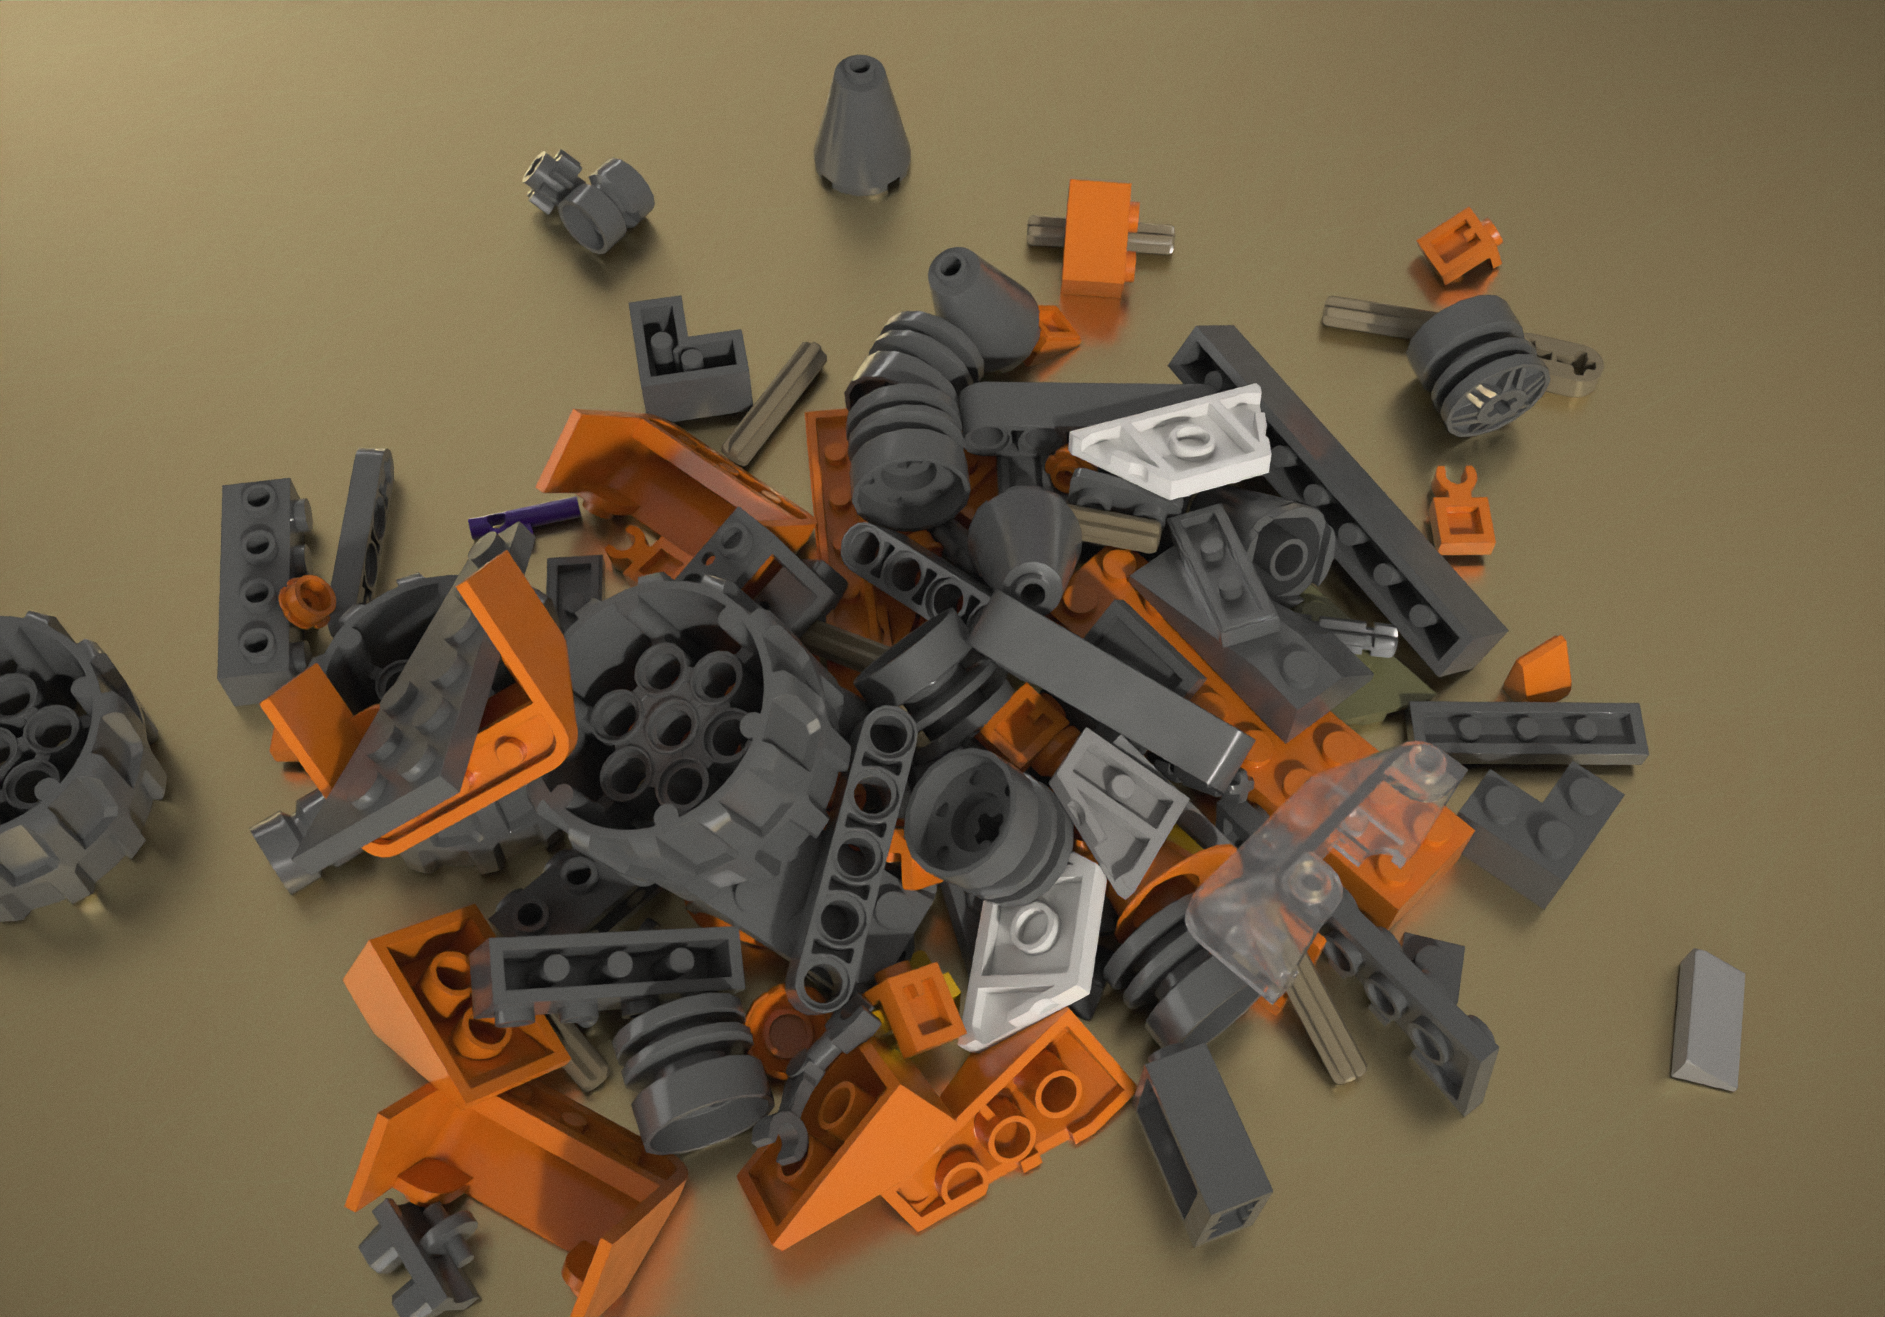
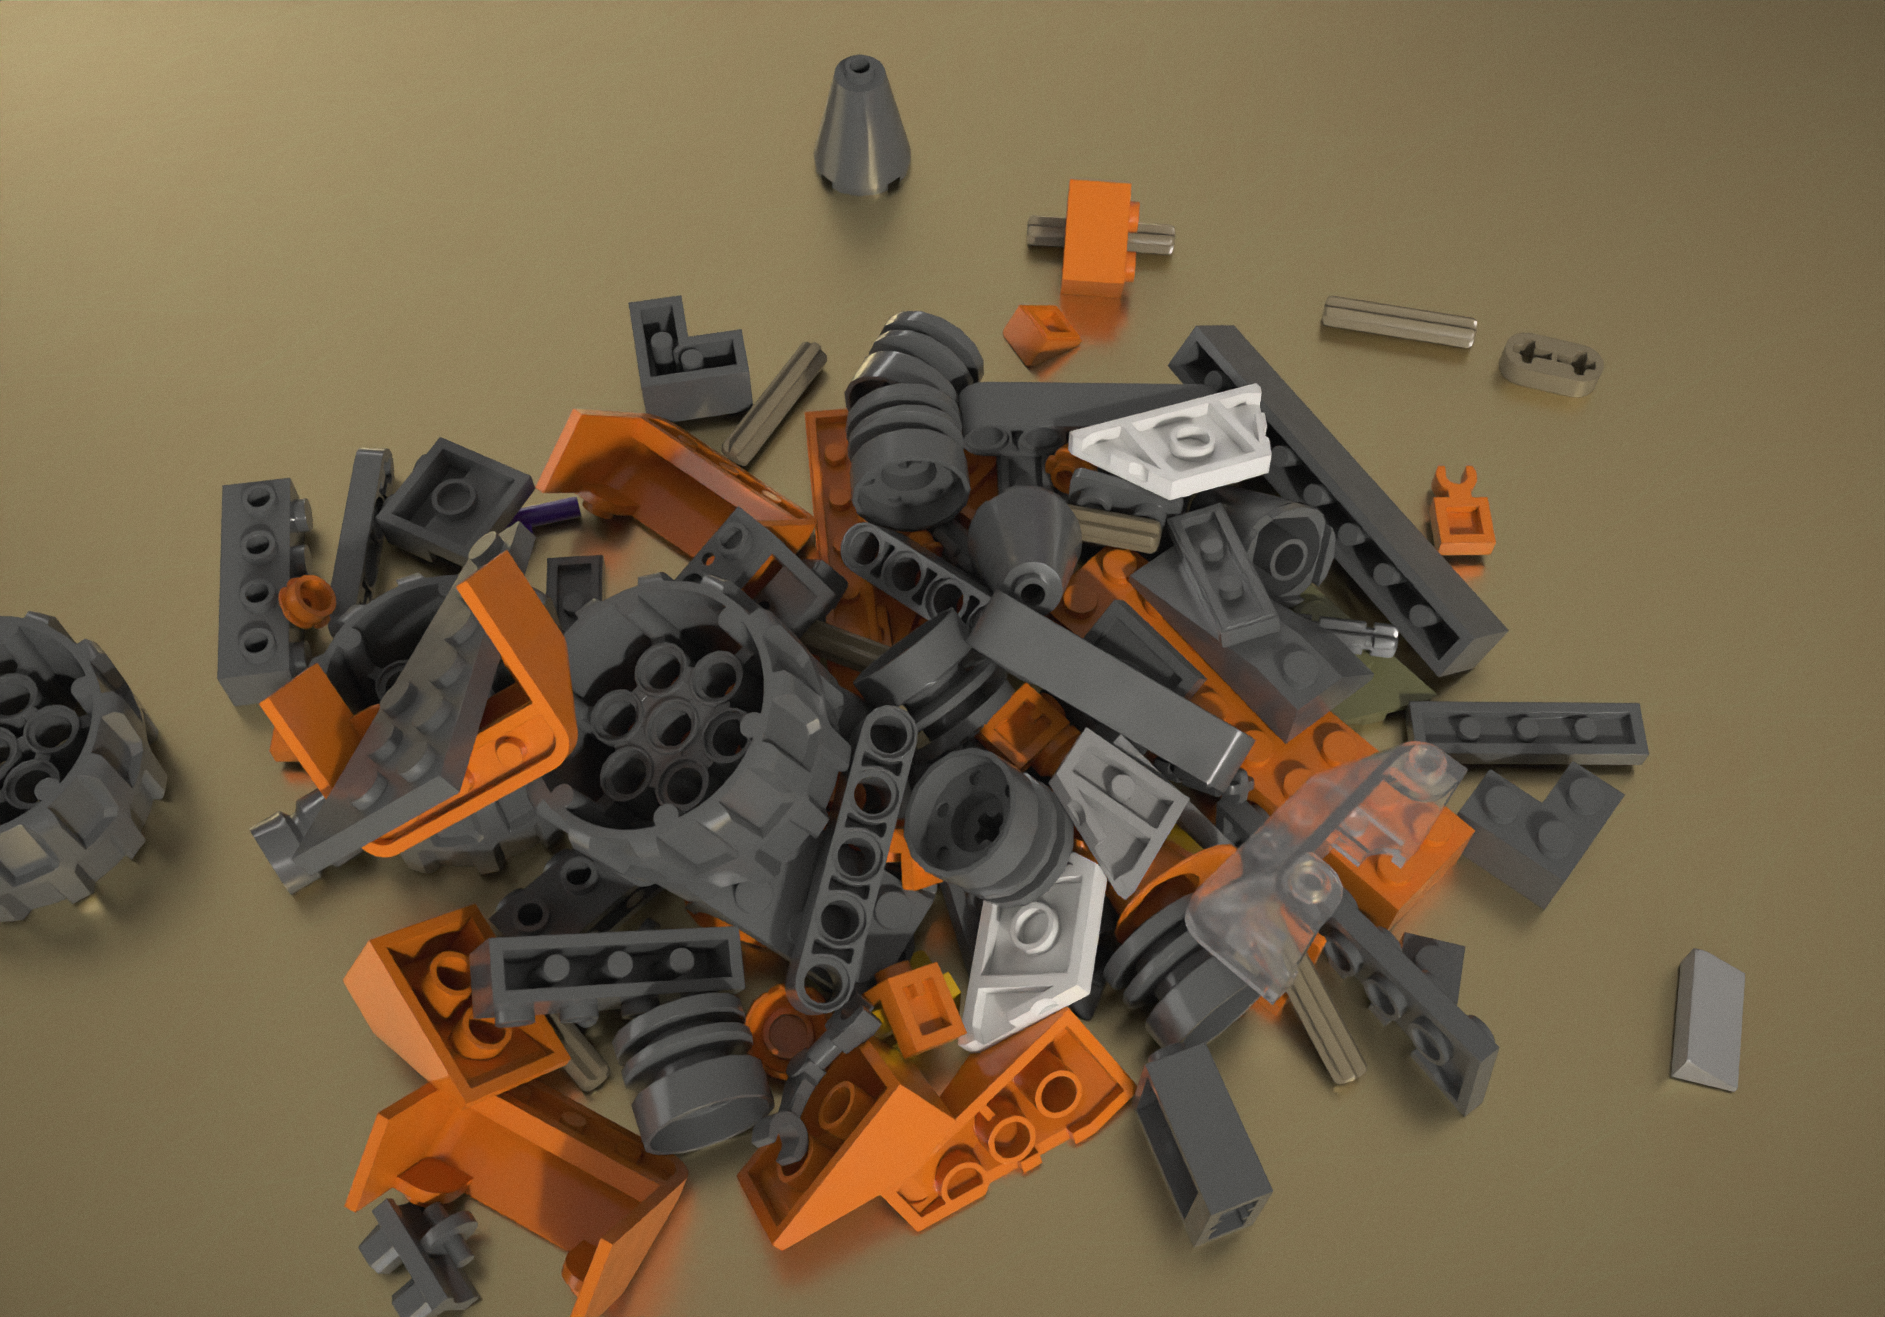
dark grey gear [523,149,586,215] -> none
dark grey wheel [558,158,655,254] -> none
orange plate [604,525,694,588] -> none
dark grey cone [928,247,1041,376] -> none
dark grey wheel [1406,295,1550,437] -> none
orange bracket [1416,207,1503,286] -> none
orange slope [1502,634,1572,702] -> none
none -> dark grey plate [376,437,536,567]

